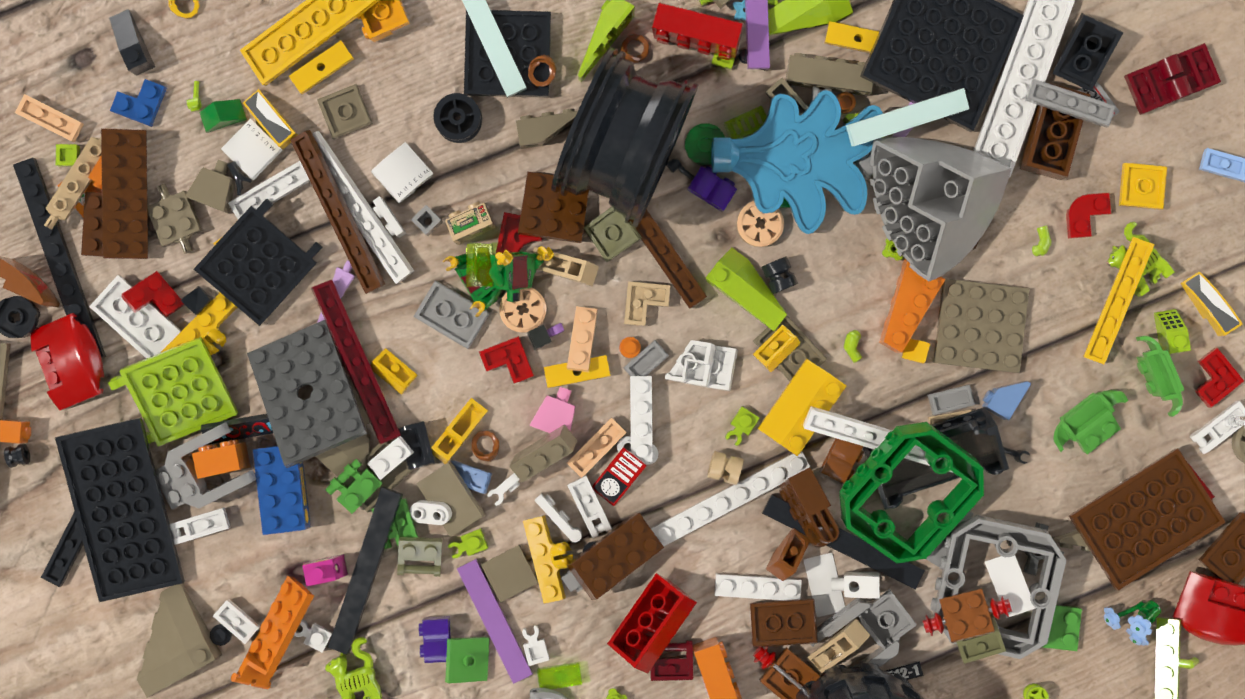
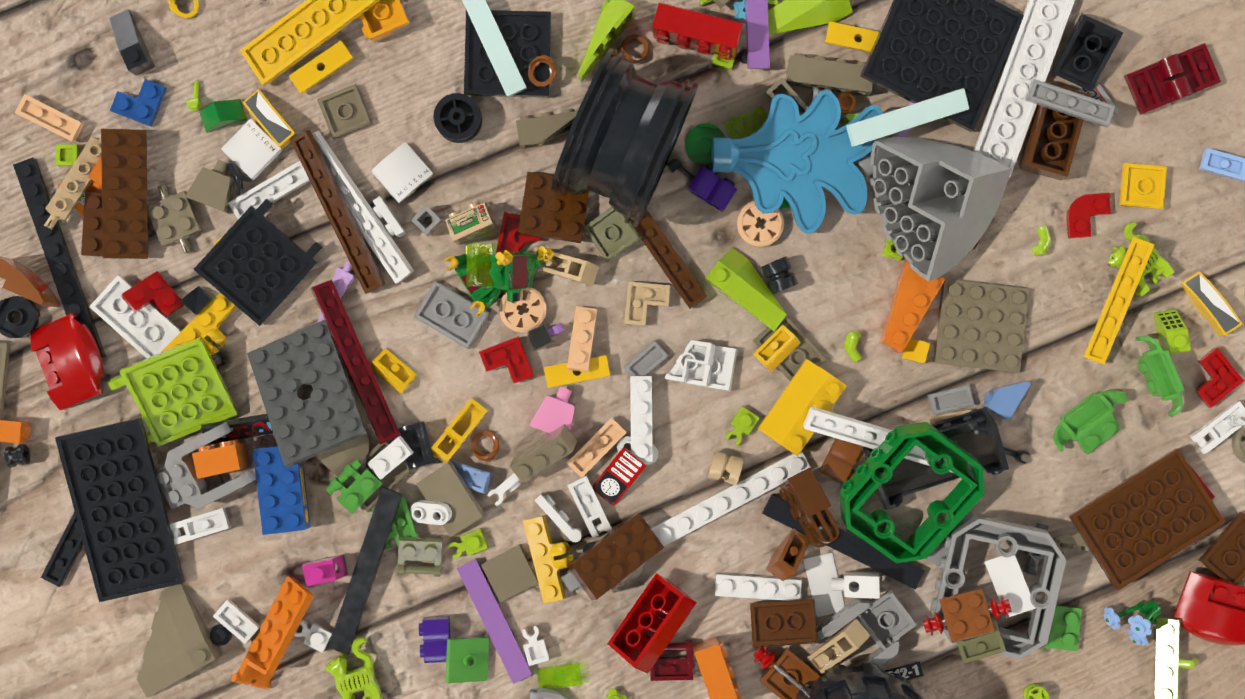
orange plate [619,337,641,358] -> none

